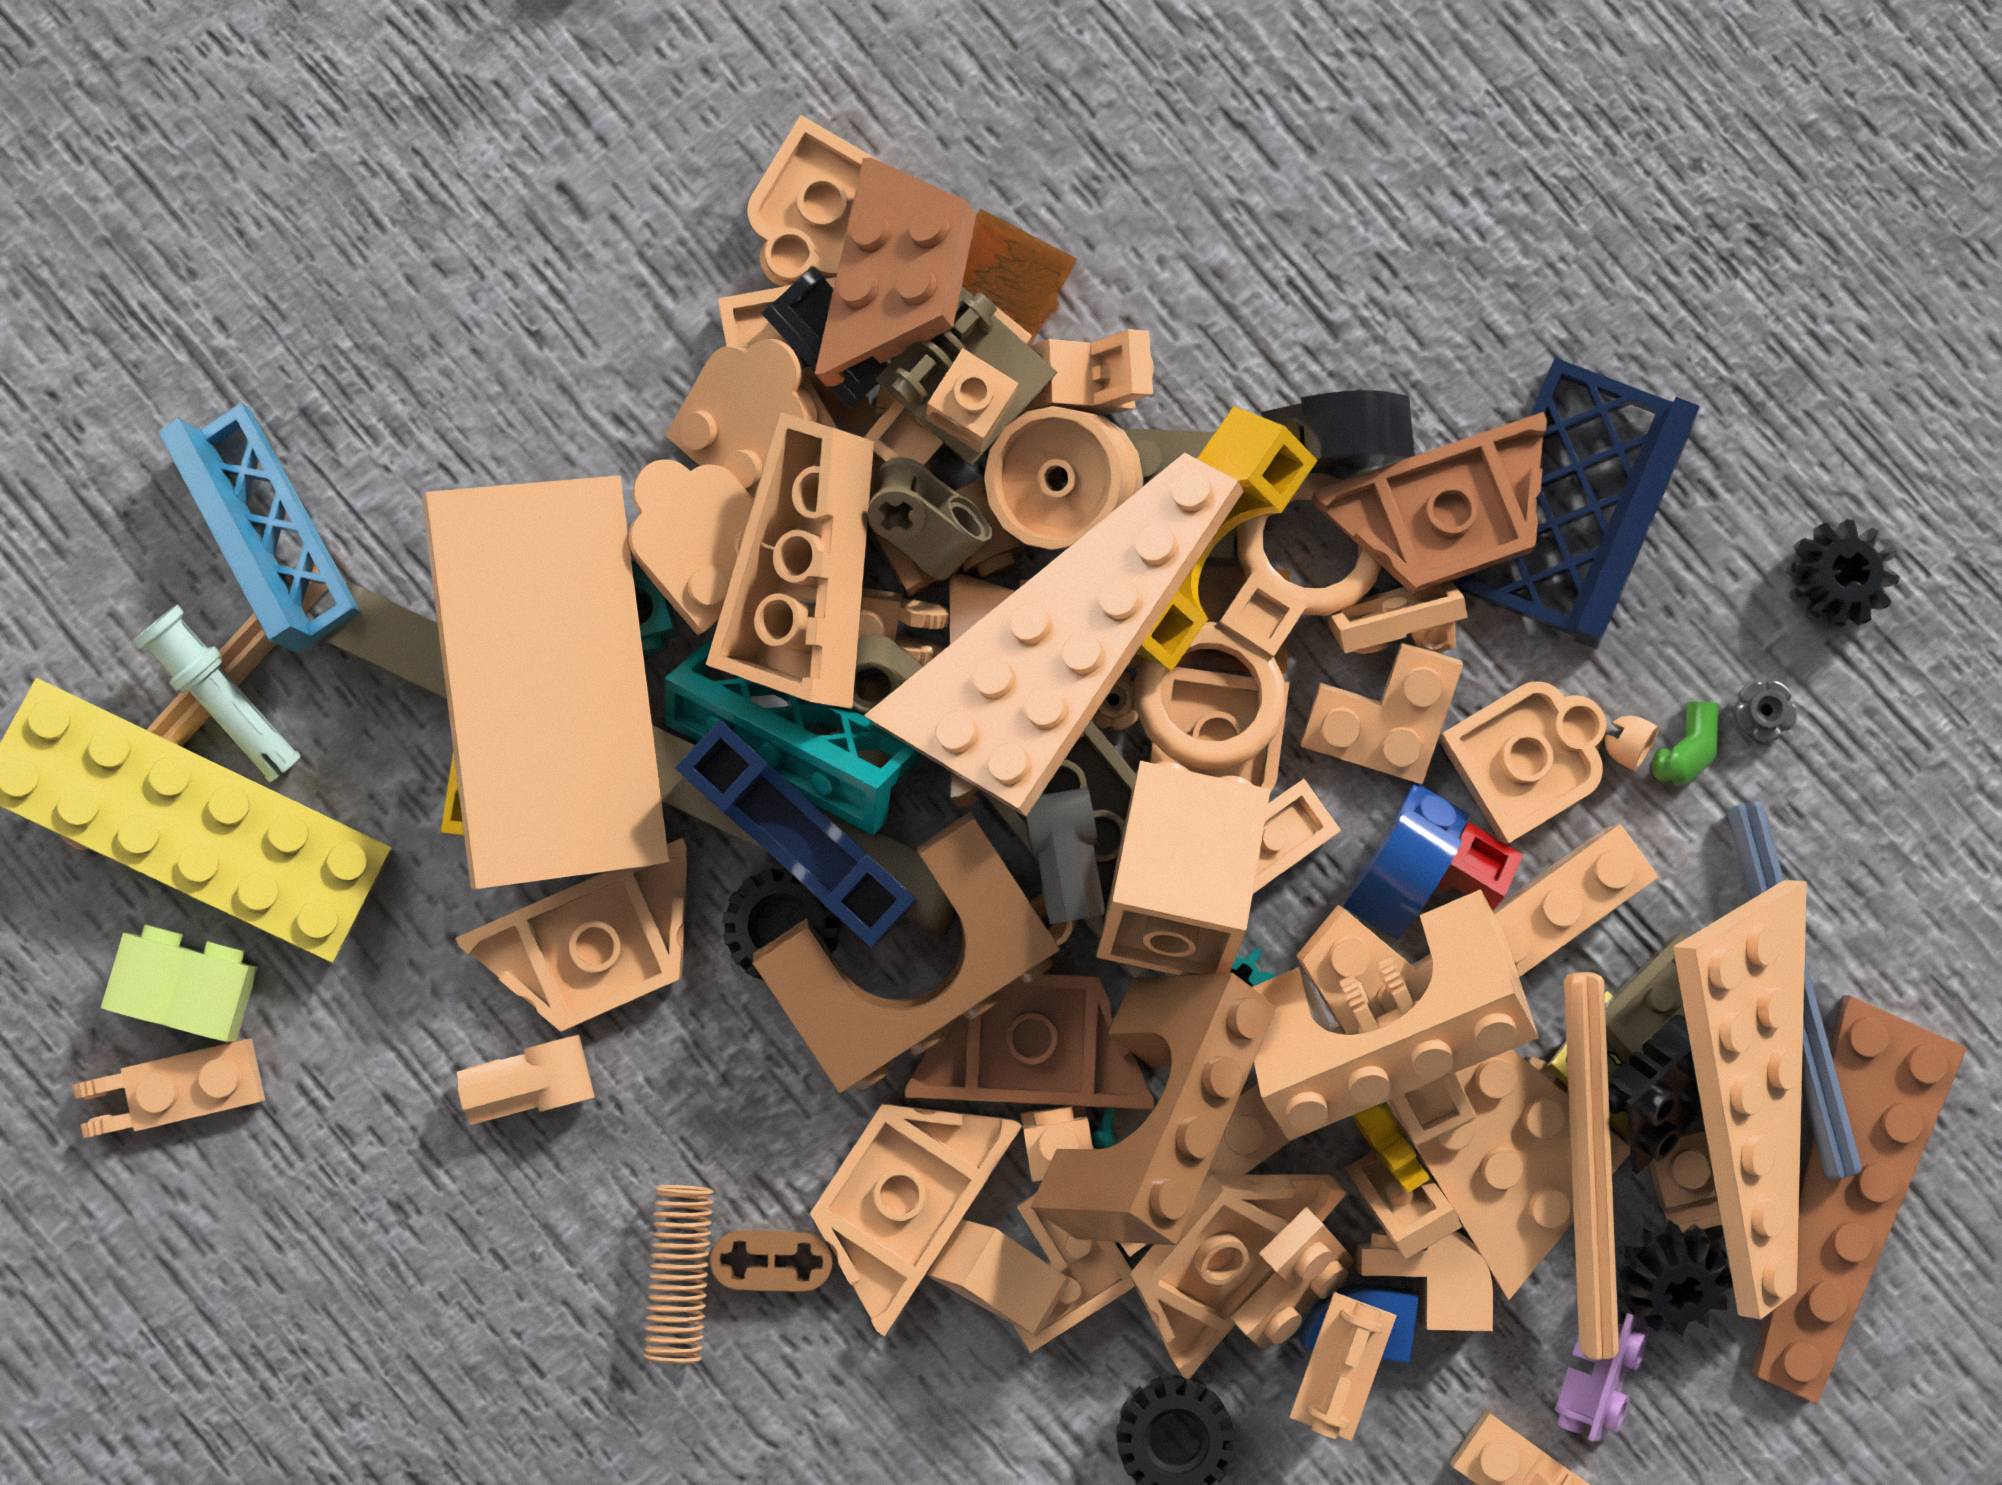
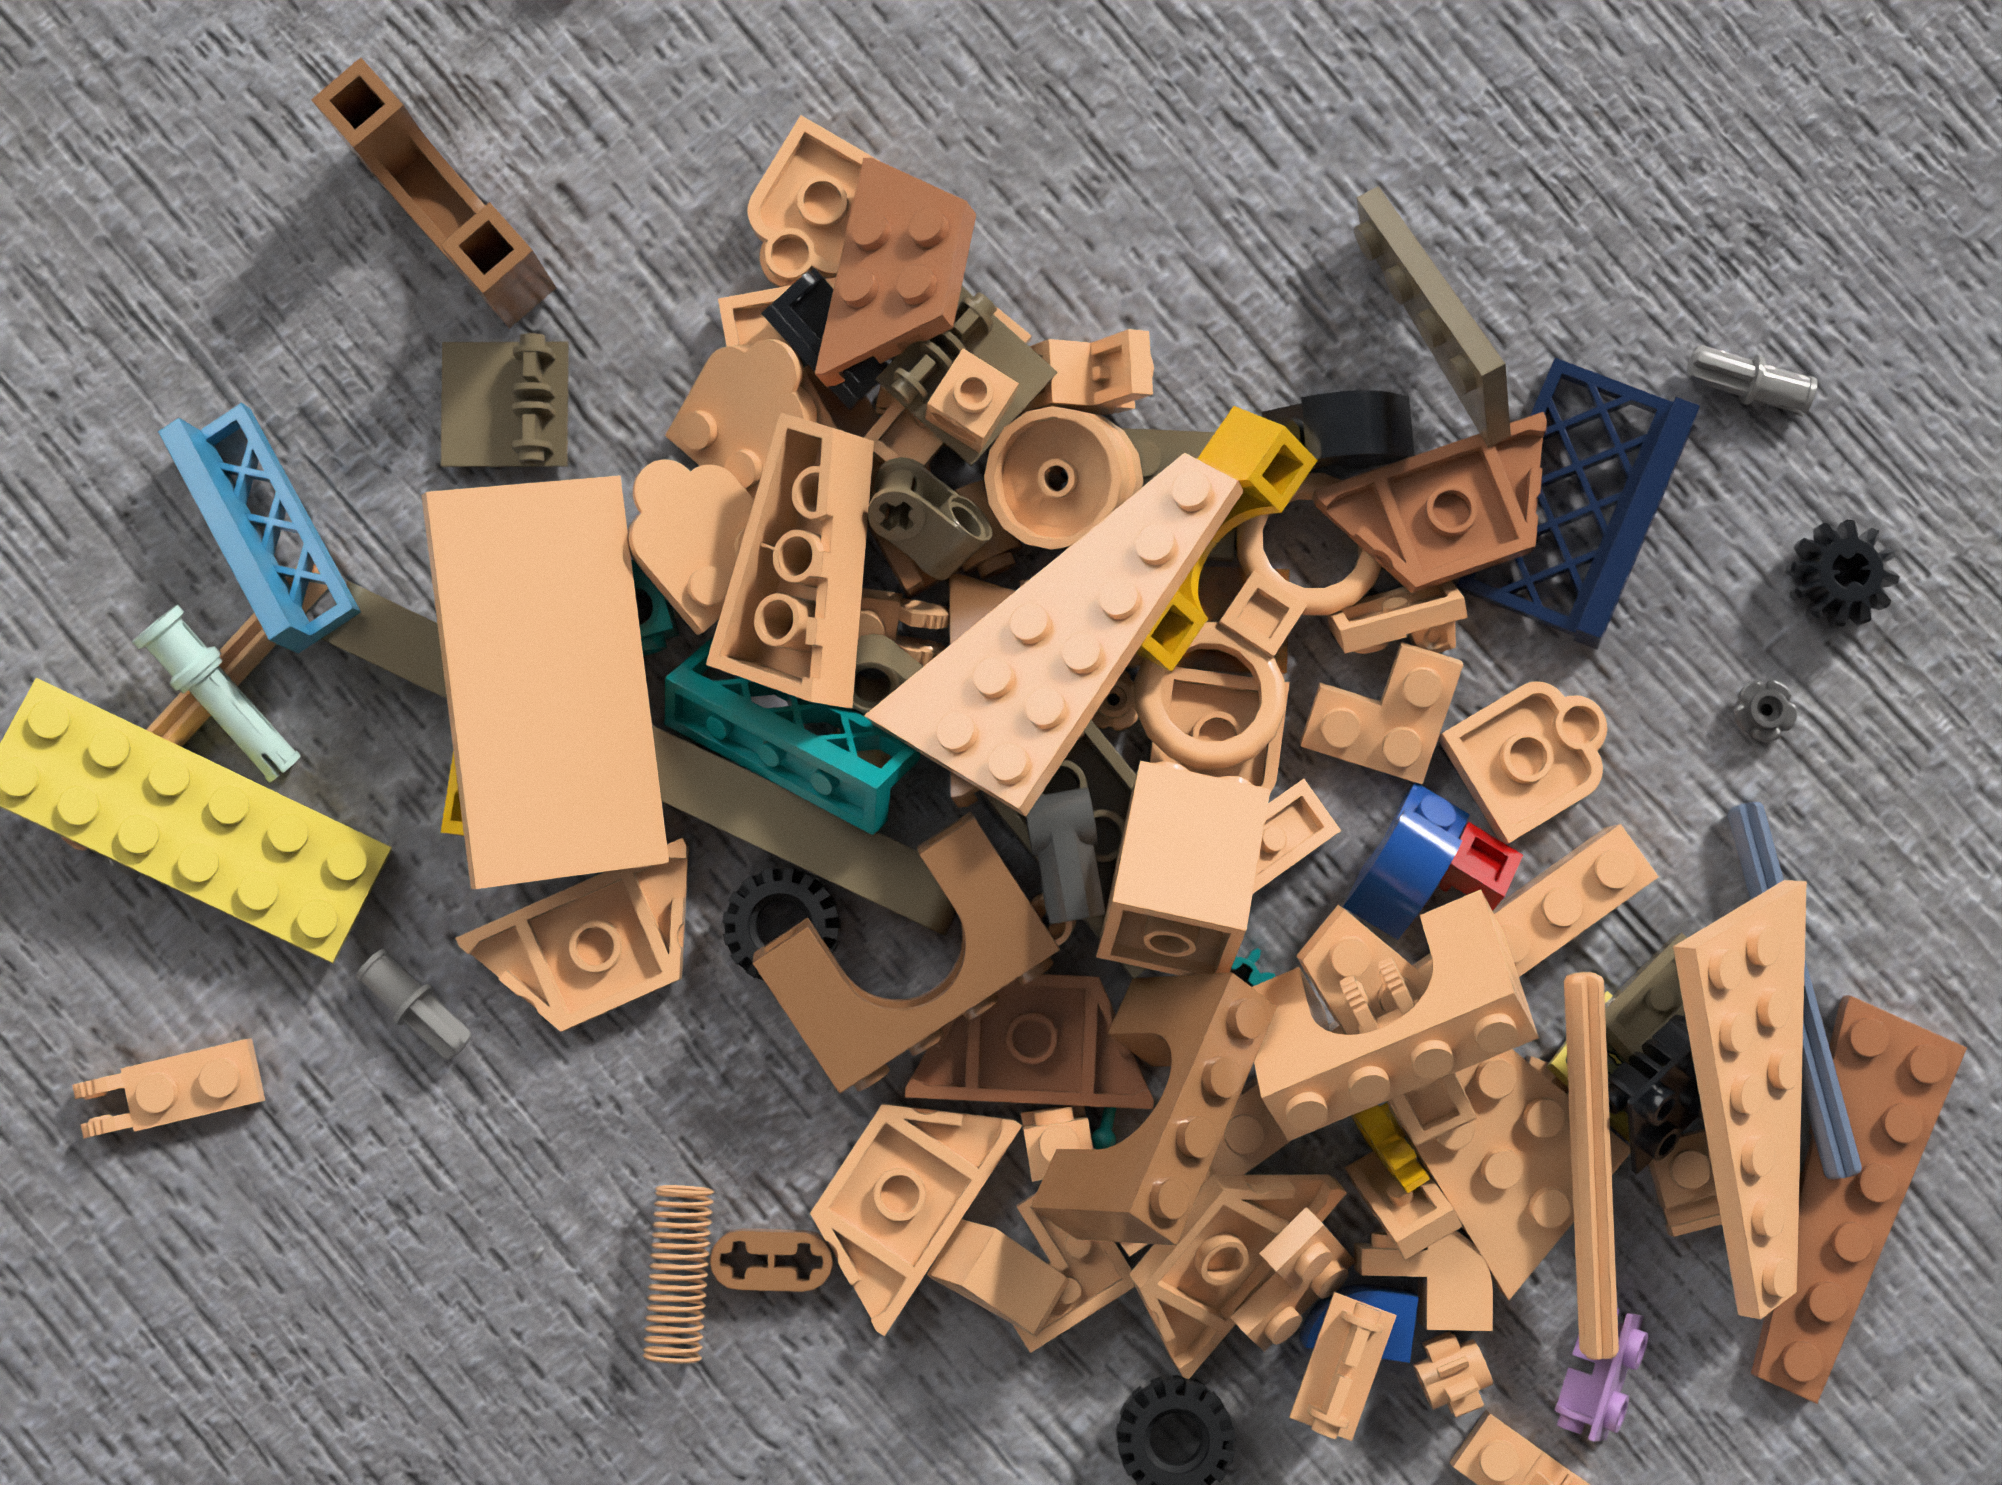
yellowish green brick [101,924,258,1042] -> none
light nougat piece [457,1035,595,1125] -> none
dark blue arch [675,719,918,948] -> none
clear orange piece [962,209,1077,346] -> none
light nougat hinge [1604,715,1659,771] -> none
black gear [1618,1220,1733,1337] -> none
bright green arm [1651,702,1719,786] -> none
none -> medium nougat arch [311,57,557,329]
none -> light grey axle [355,948,472,1060]
none -> dark tan hinge [441,333,569,467]
none -> dark tan wing [1354,186,1511,448]
none -> light nougat gear [1413,1331,1493,1418]
none -> light grey axle [1686,345,1817,417]

